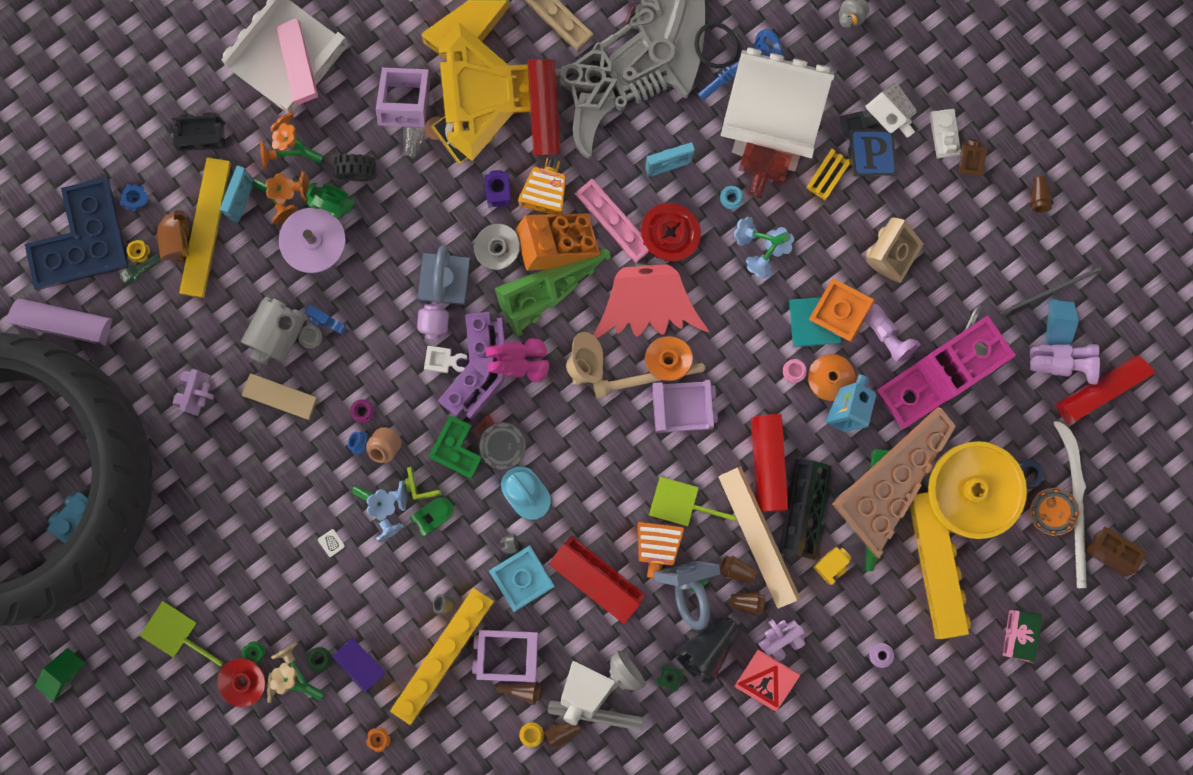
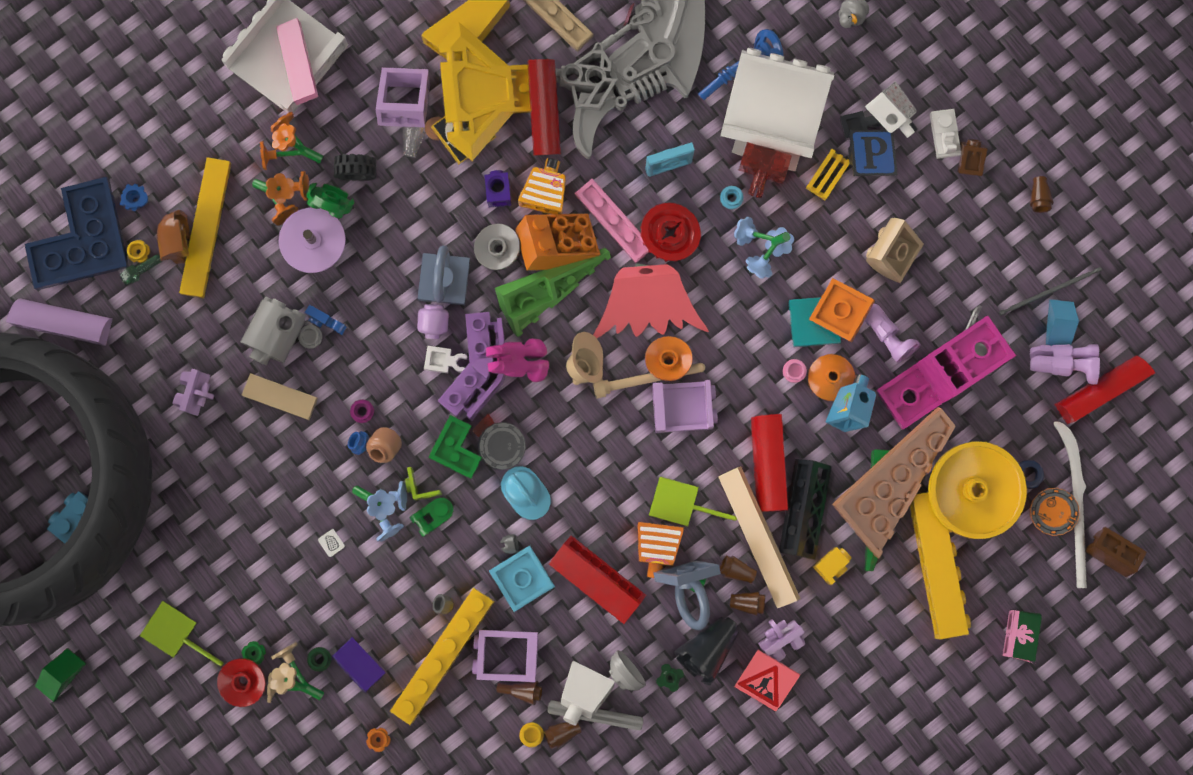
black hinge [172,112,225,151] -> none
medium azure plate [220,166,254,223] -> none
black piece [694,22,739,69] -> none
lavender plate [869,643,894,668] -> none

